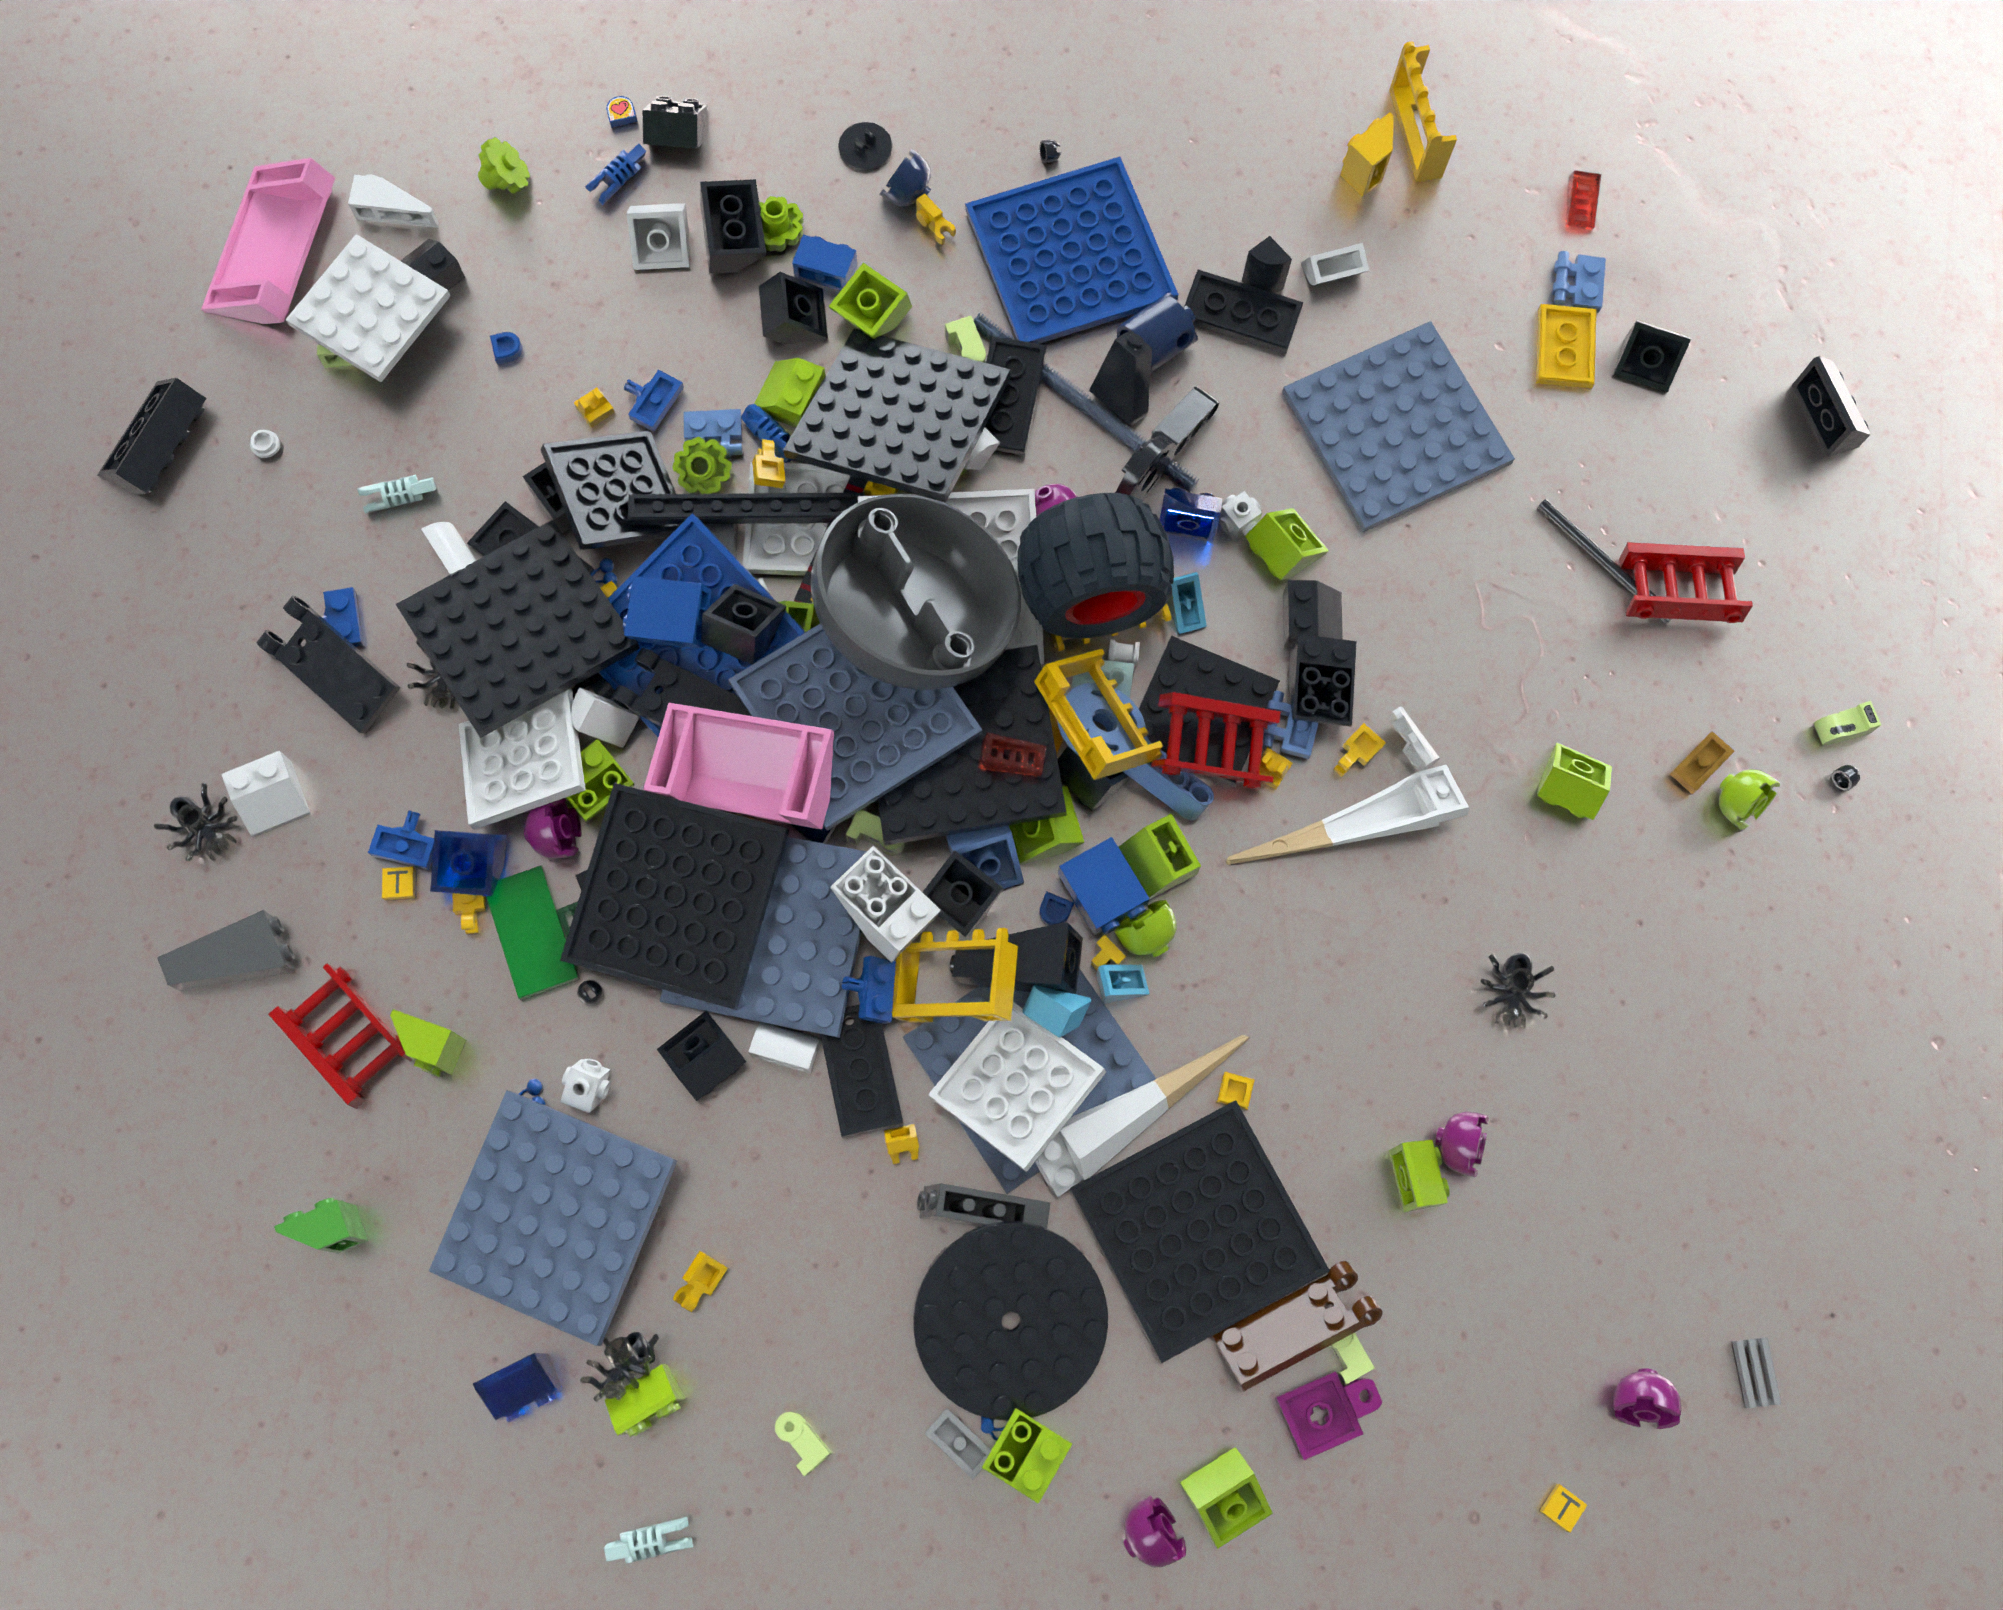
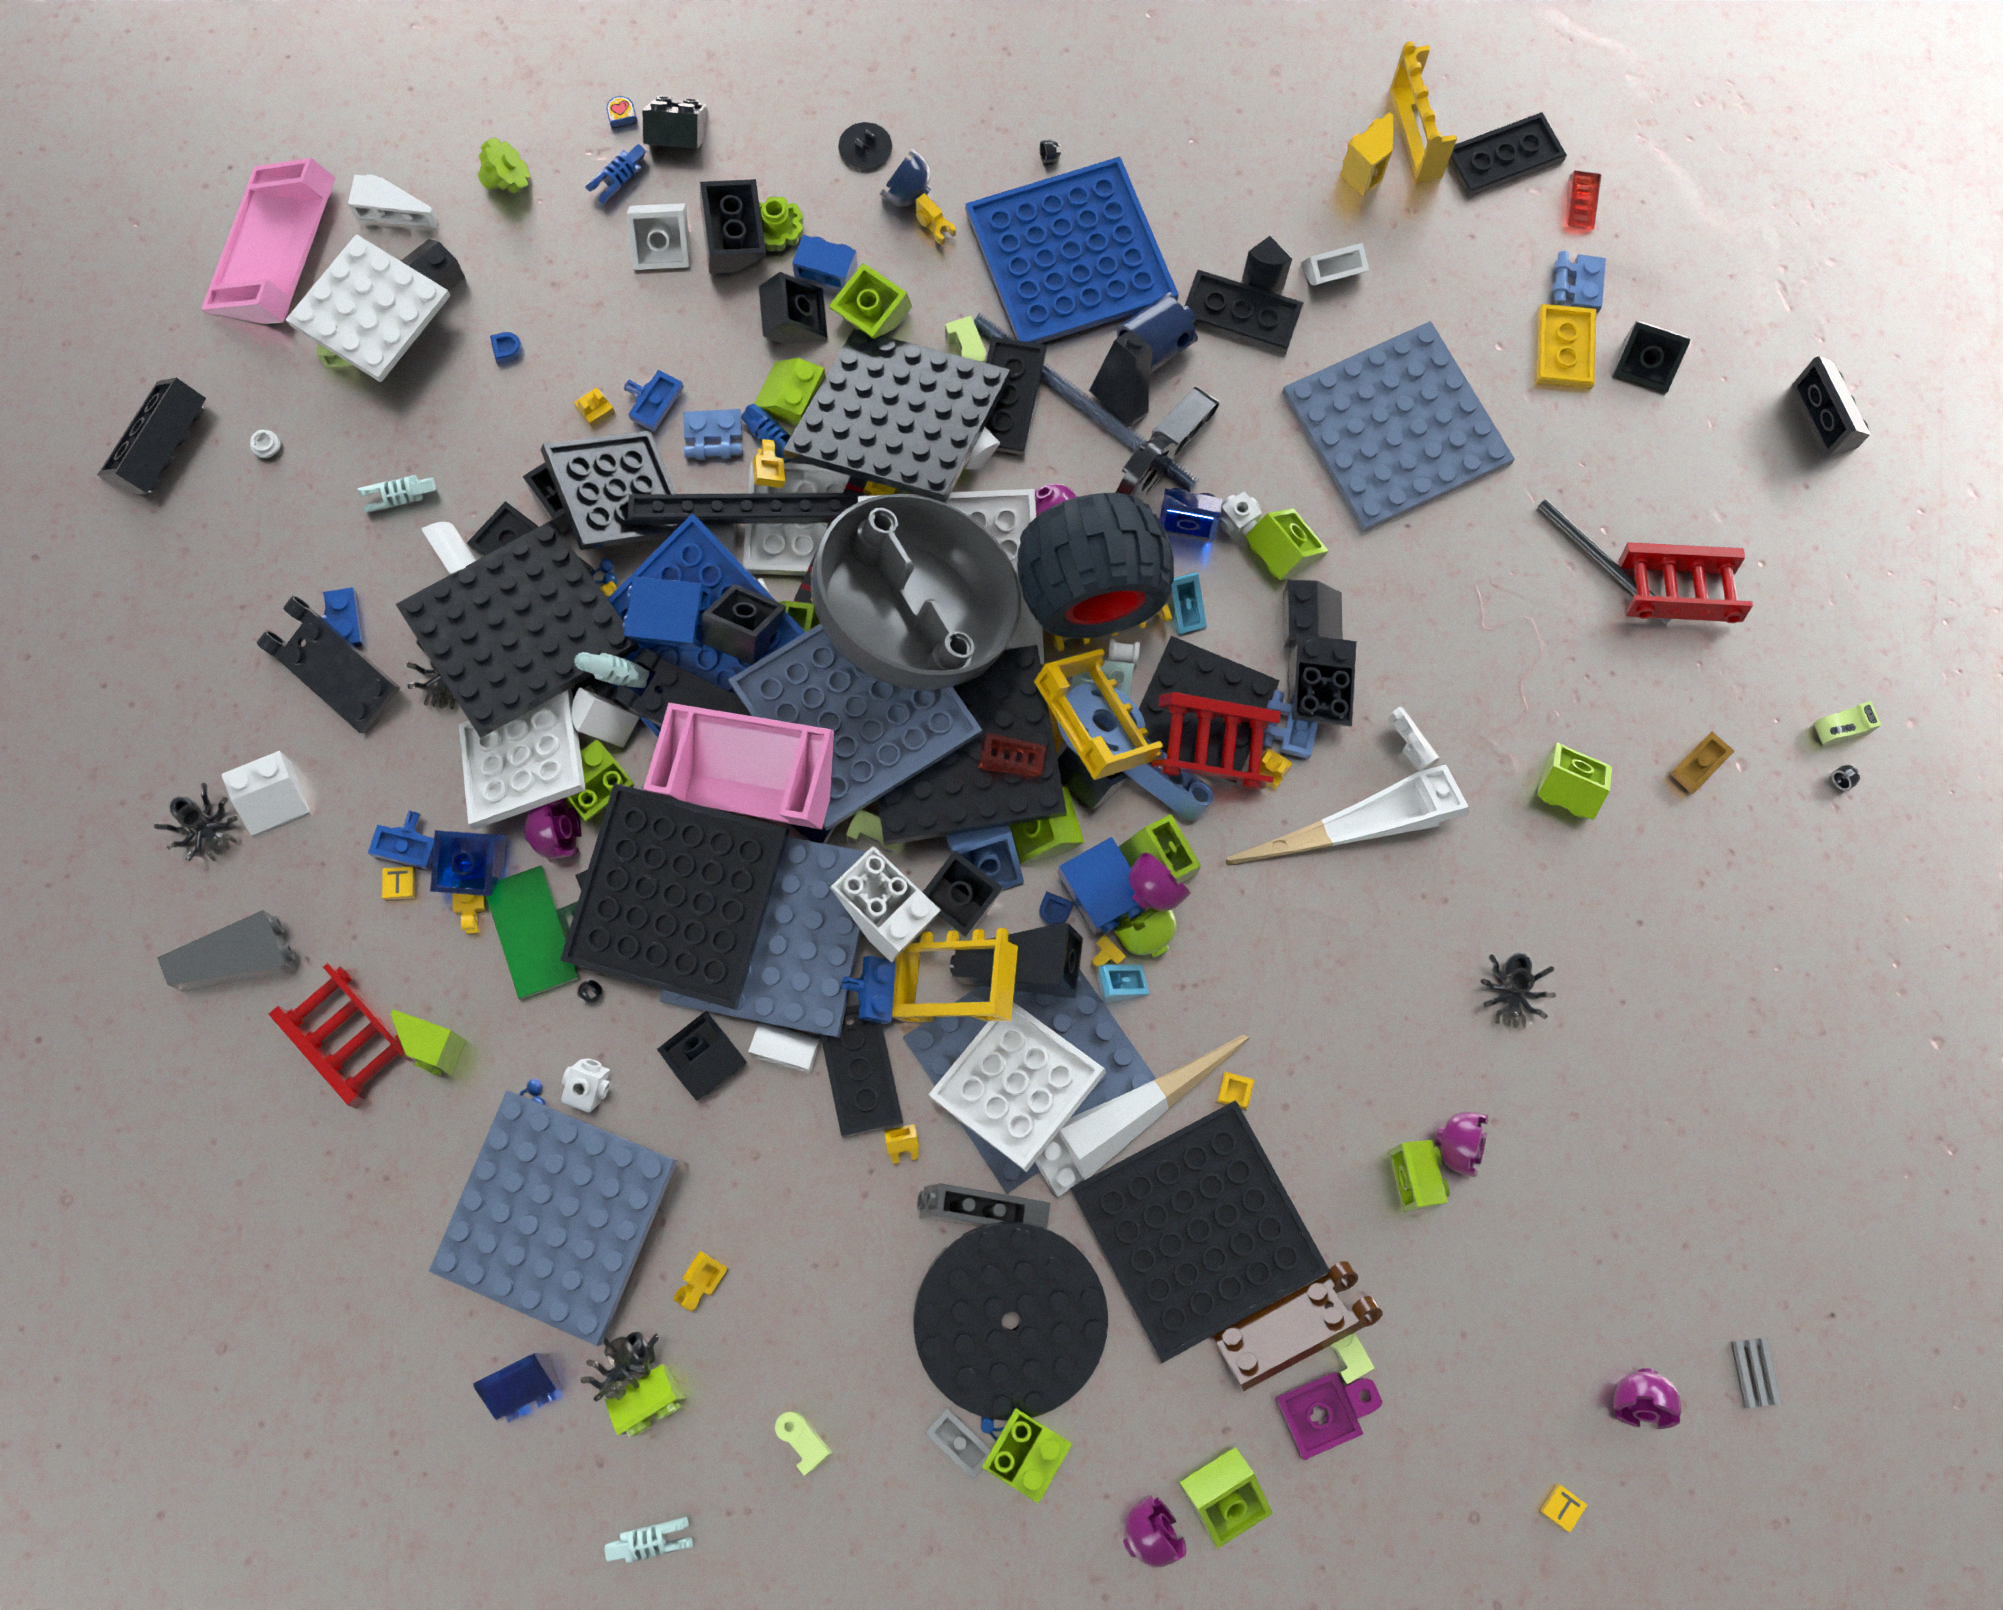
bright green slope [274,1197,368,1254] -> none
lime plant [672,437,732,494] -> none
medium azure slope [1022,985,1091,1038] -> none
yellow plate [1334,723,1386,777] -> none
lime cylinder [1719,769,1780,830] -> none
none -> light aqua hinge [574,652,649,688]
none -> magenta cylinder [1128,851,1191,912]
none -> black tile [1449,112,1567,197]

